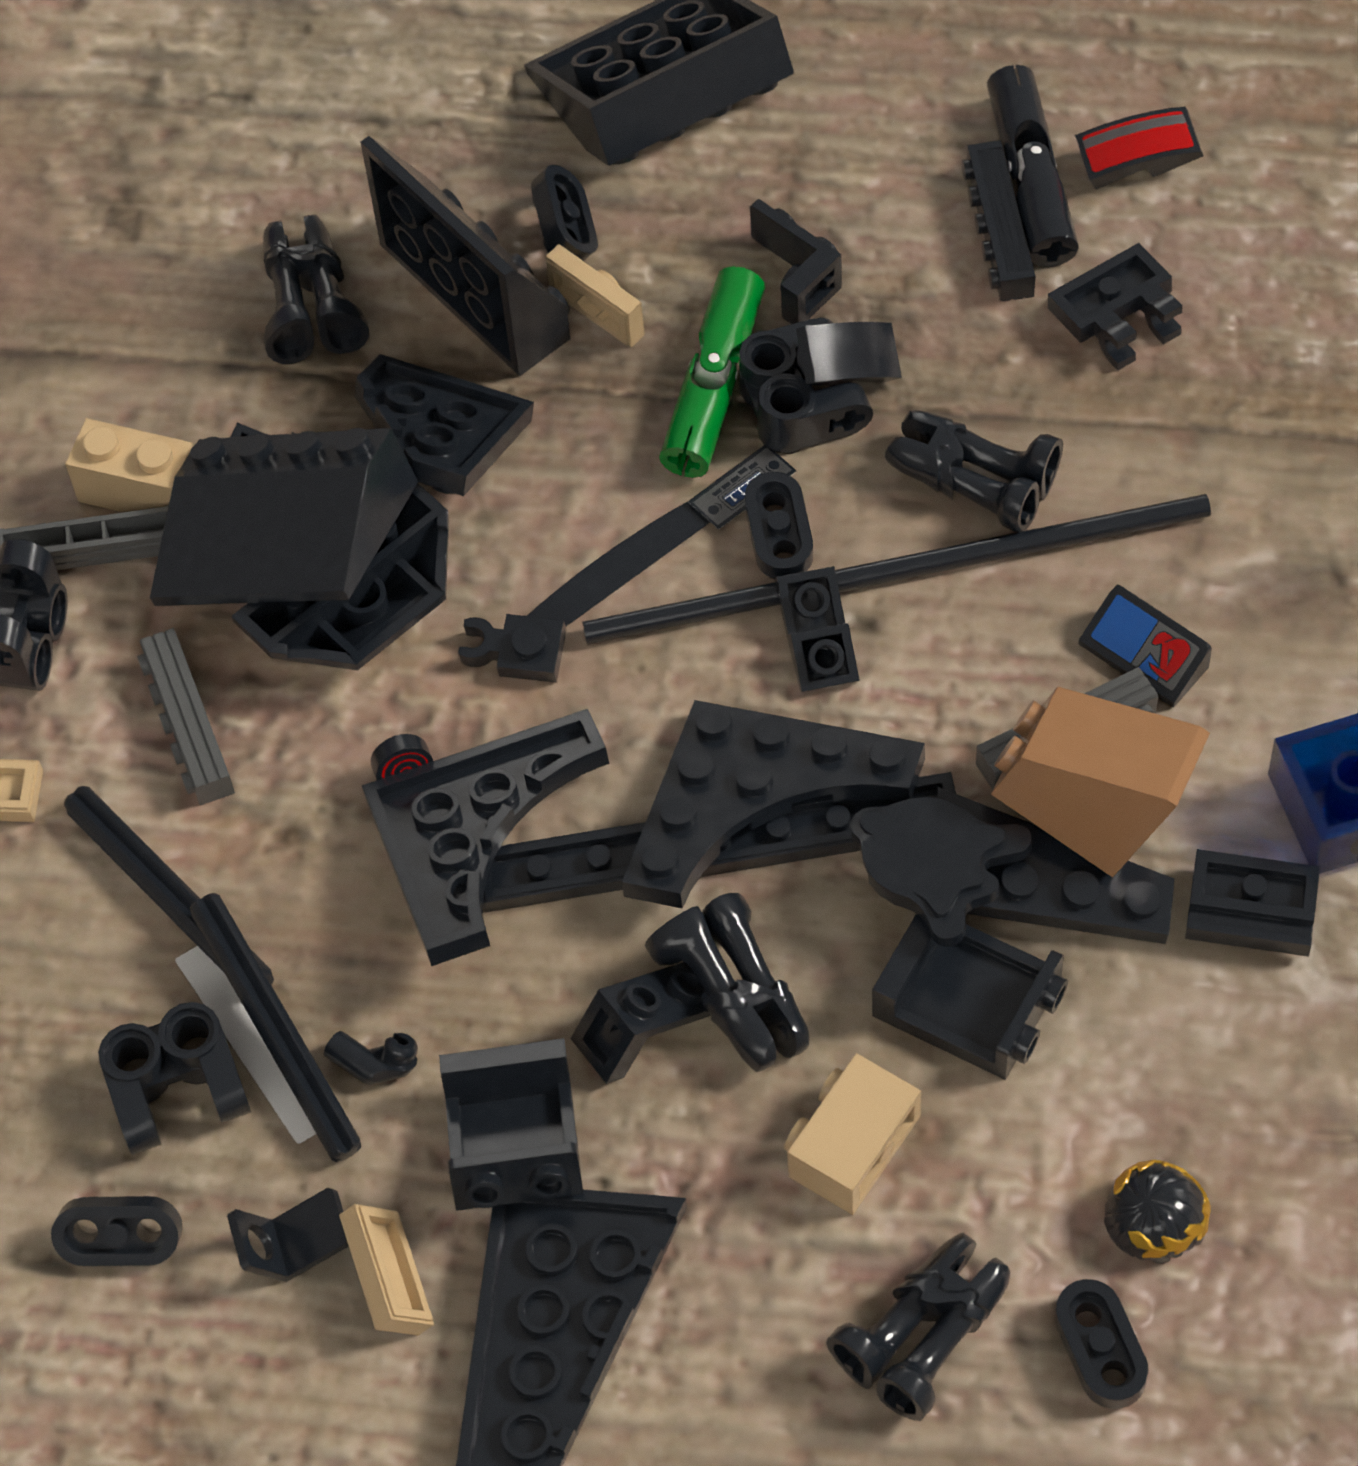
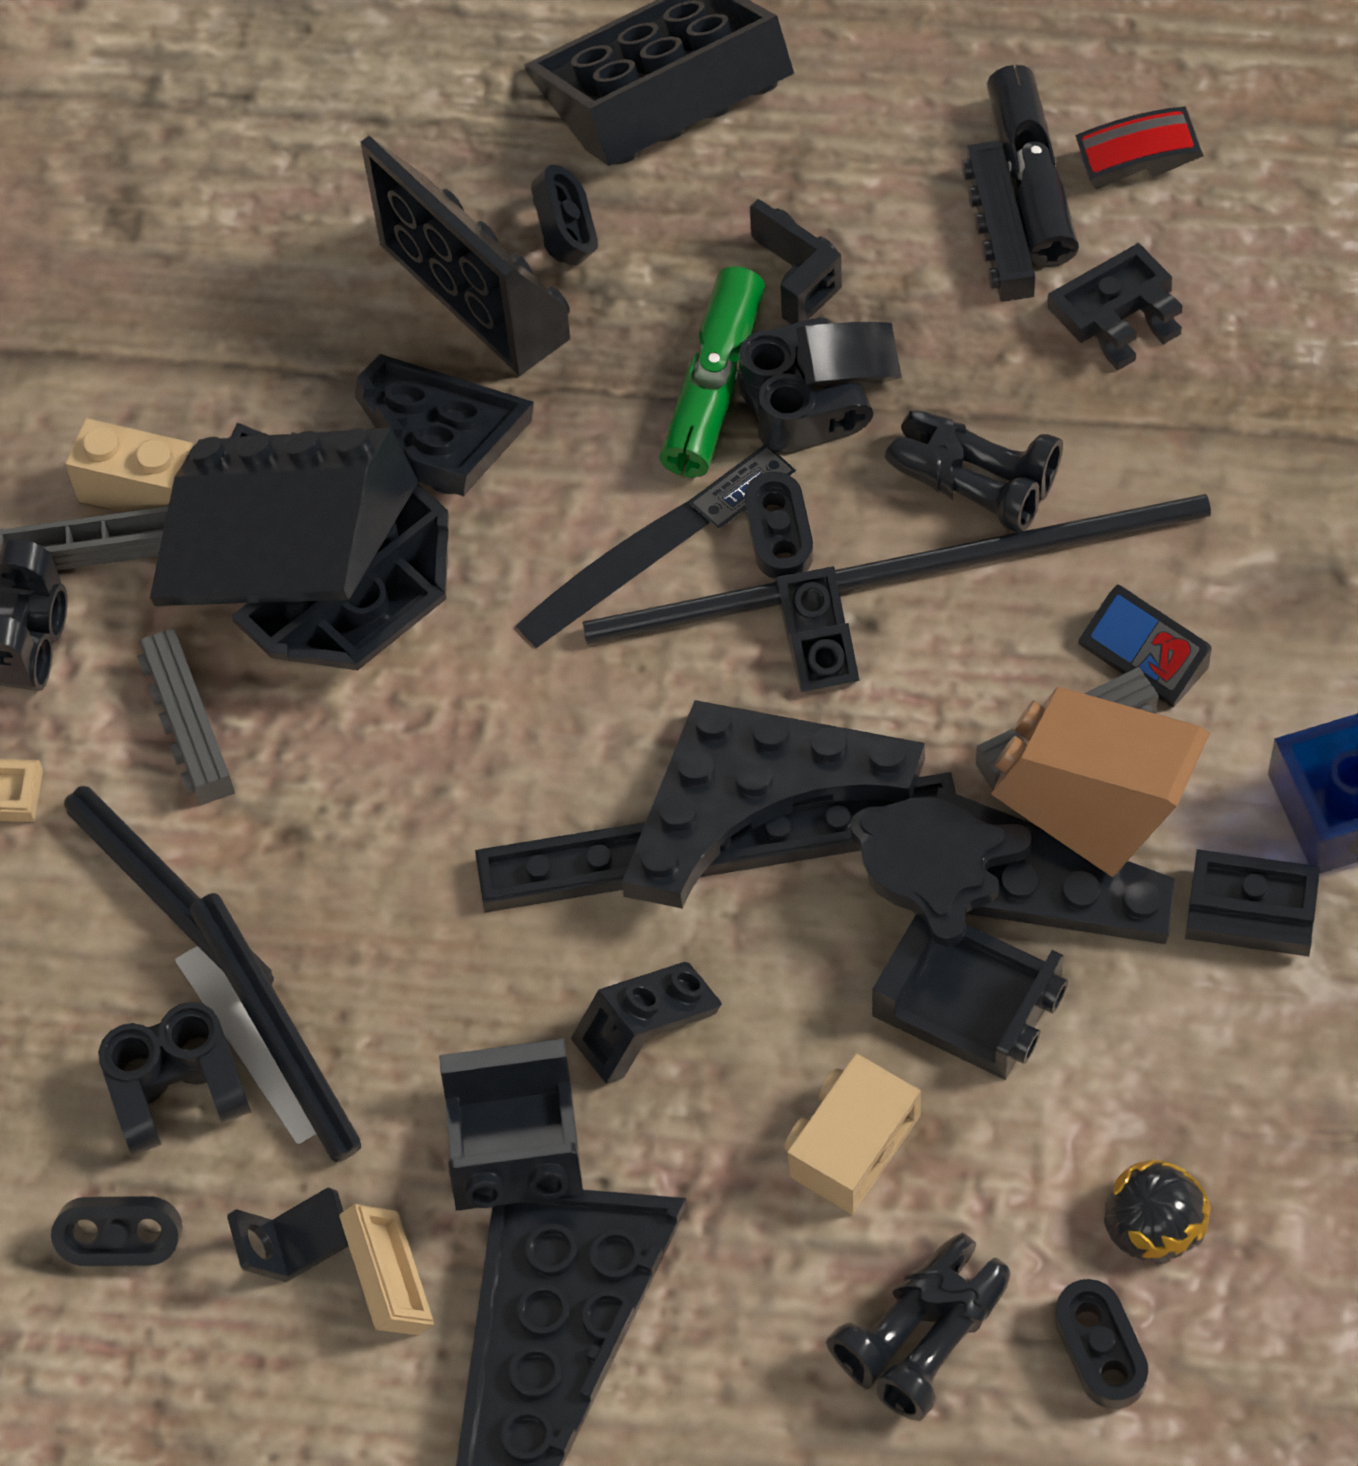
black piece [263,214,369,364] -> none
black arm [324,1031,418,1085] -> none
black plate [362,709,610,967] -> none
black tile [370,734,433,780] -> none
black plate [458,614,567,683] -> none
tan plate [546,244,644,347] -> none
black piece [645,893,810,1073] -> none

